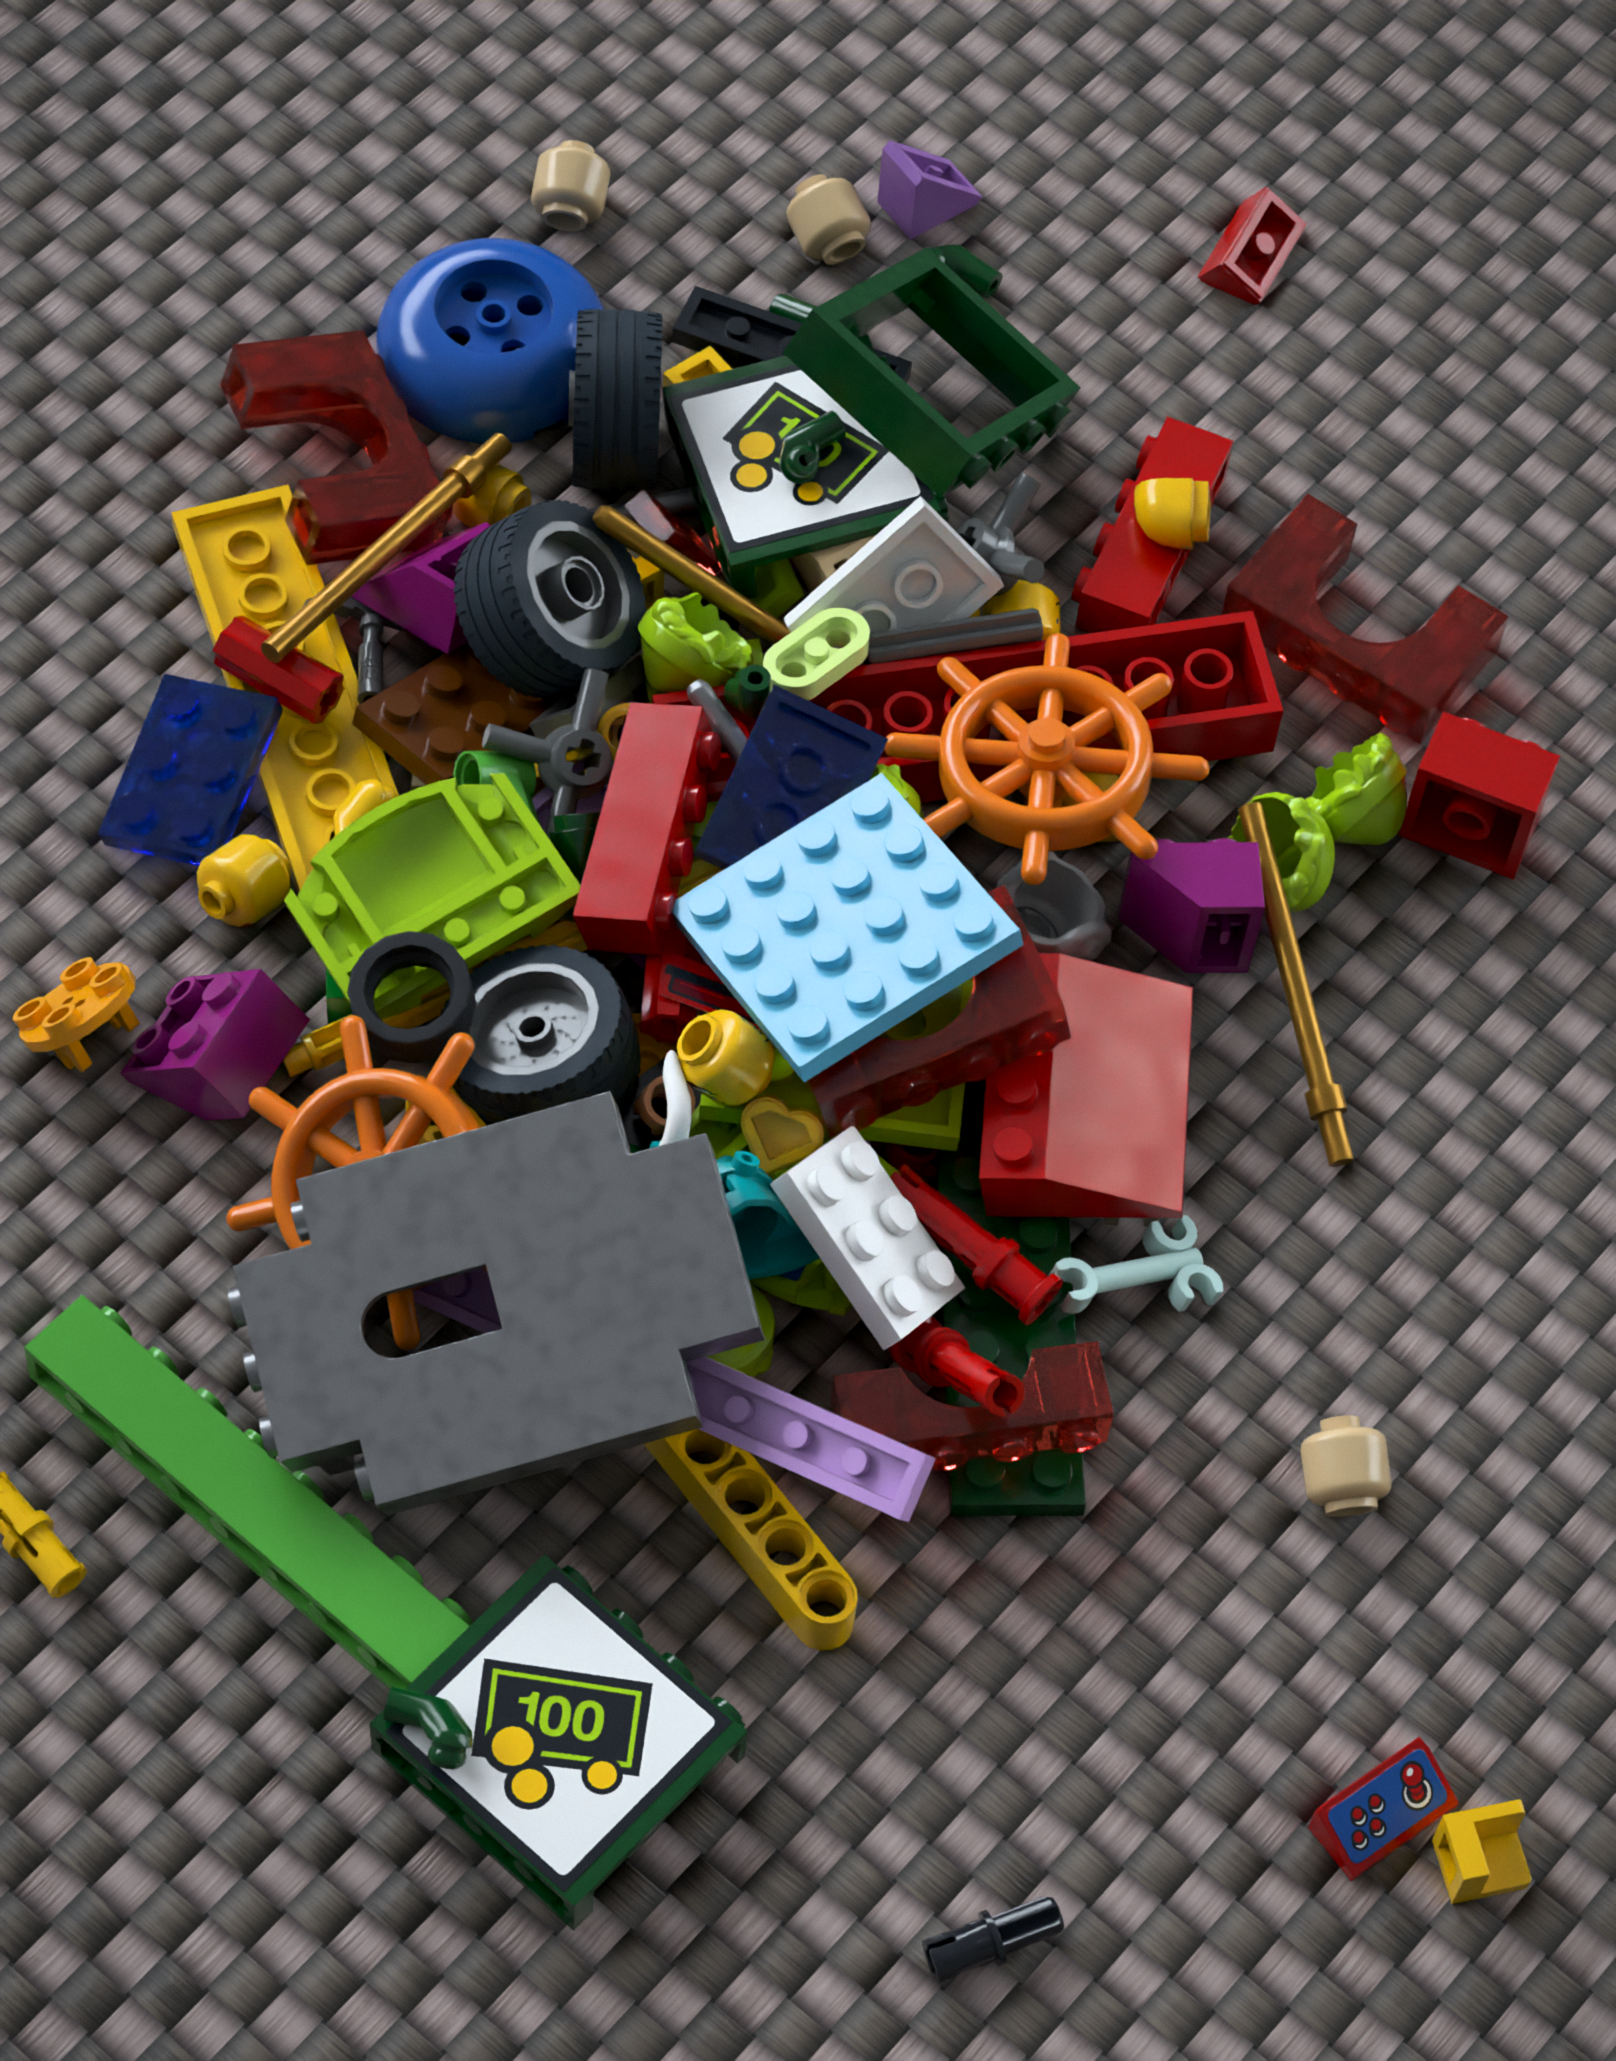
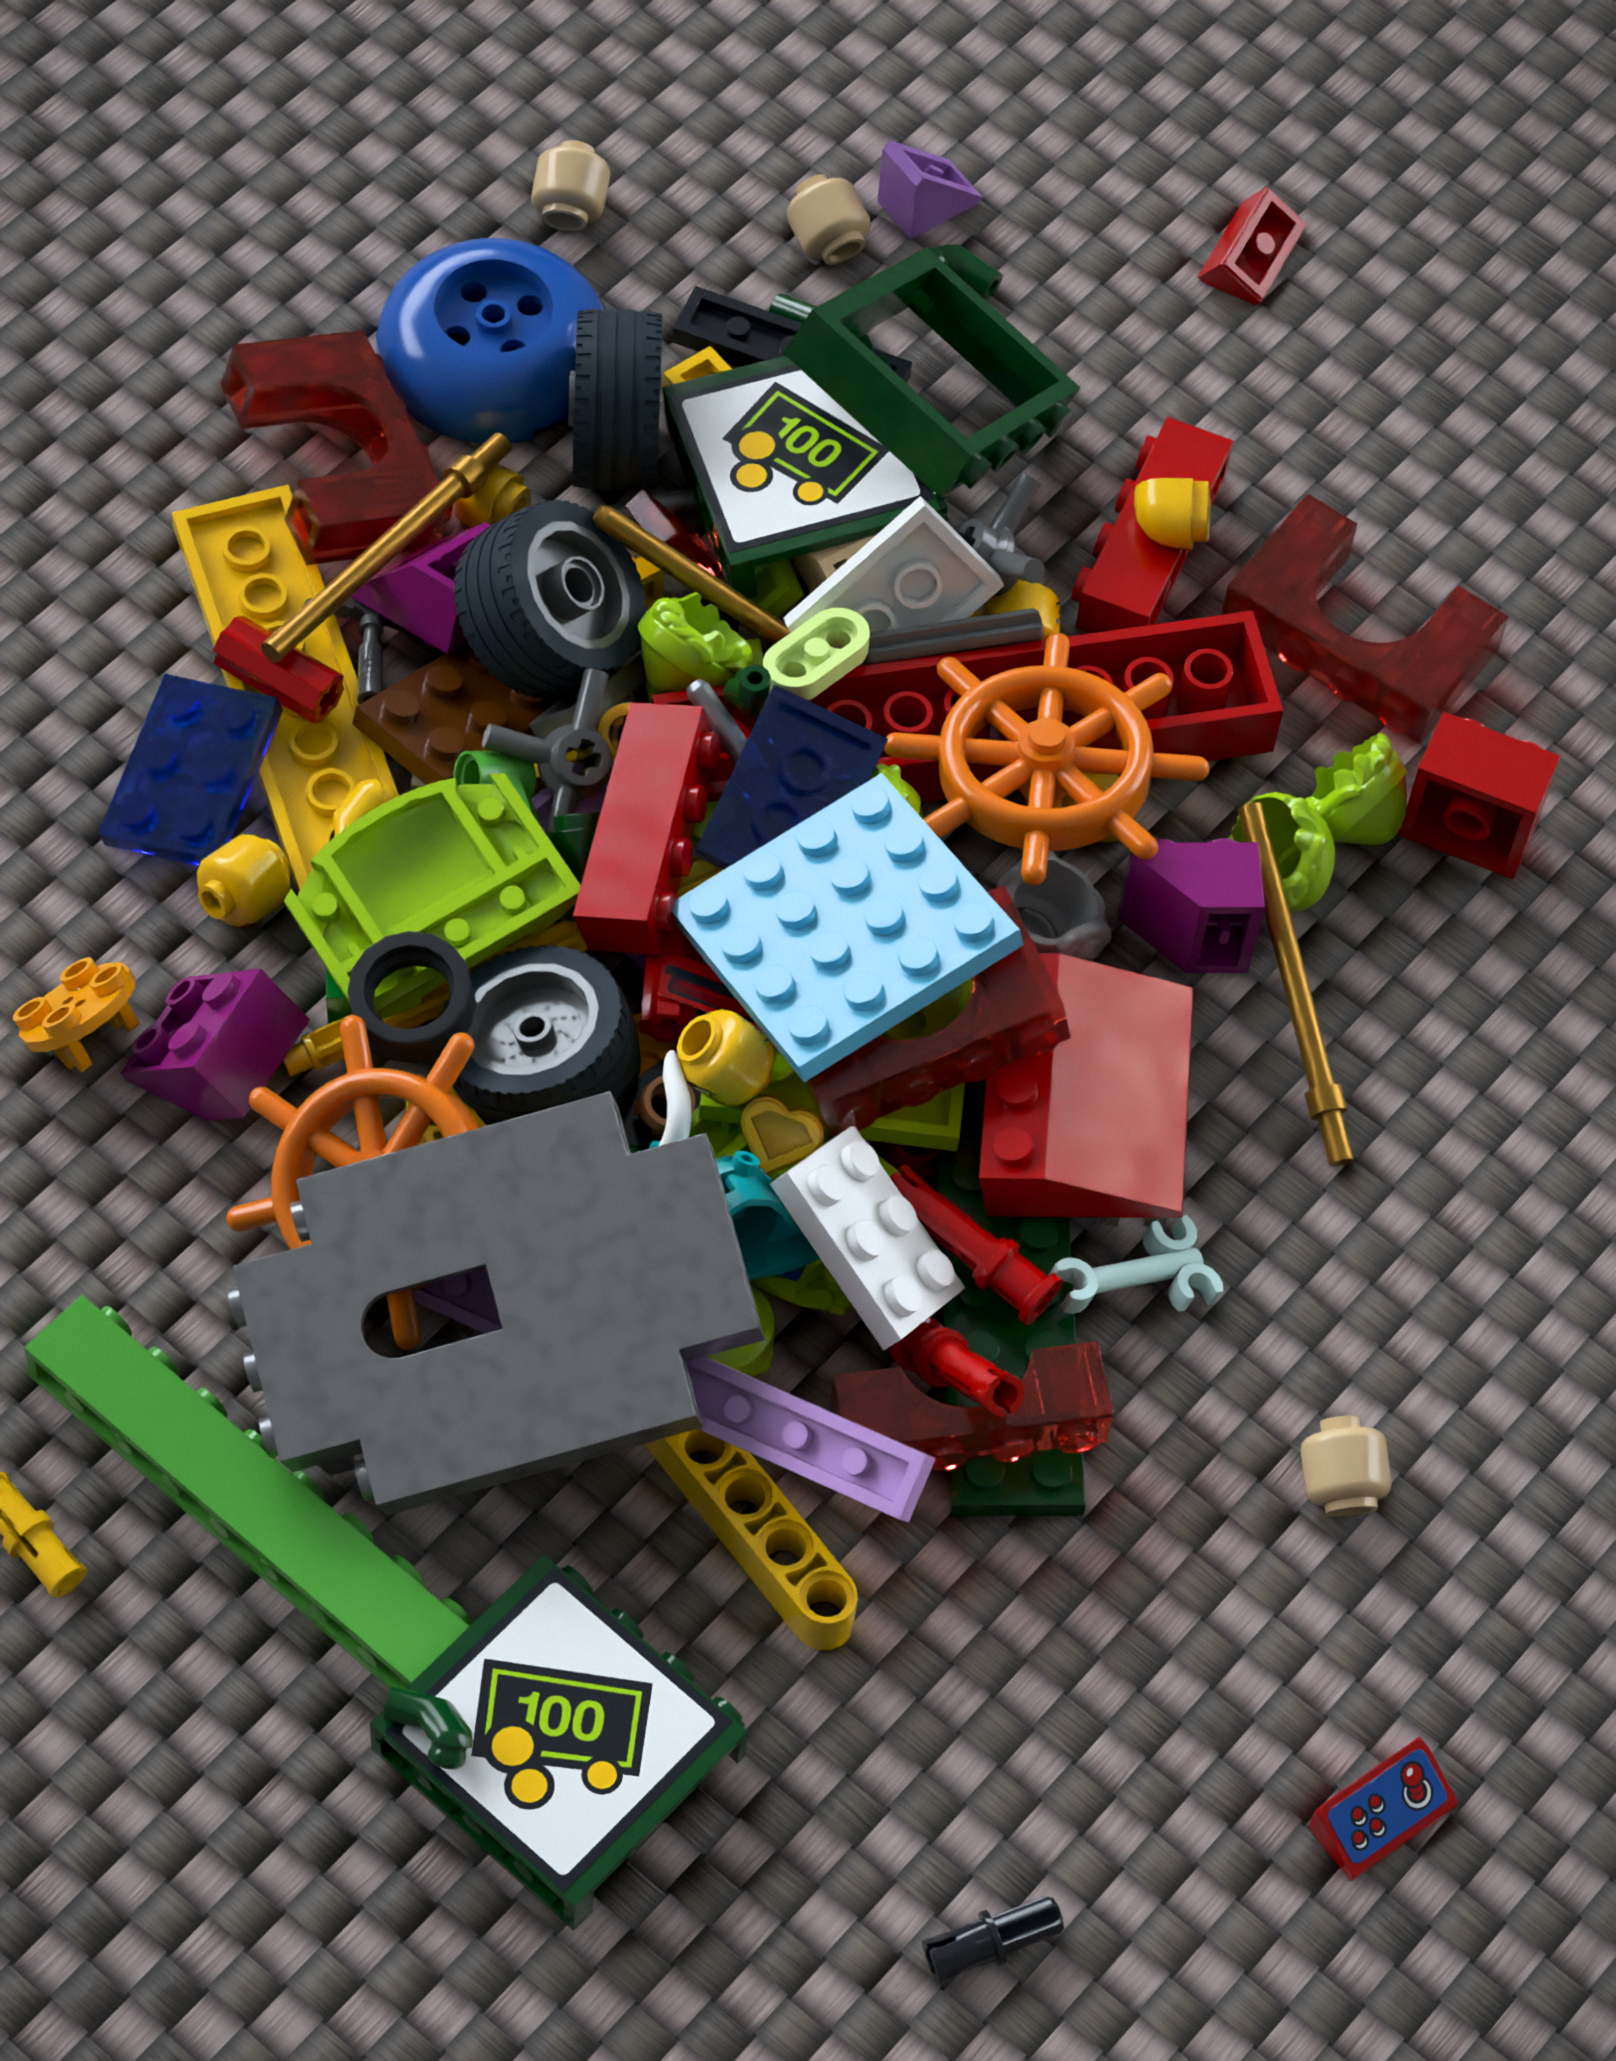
dark green arm [779,411,846,484] -> none
yellow panel [1432,1799,1532,1904] -> none

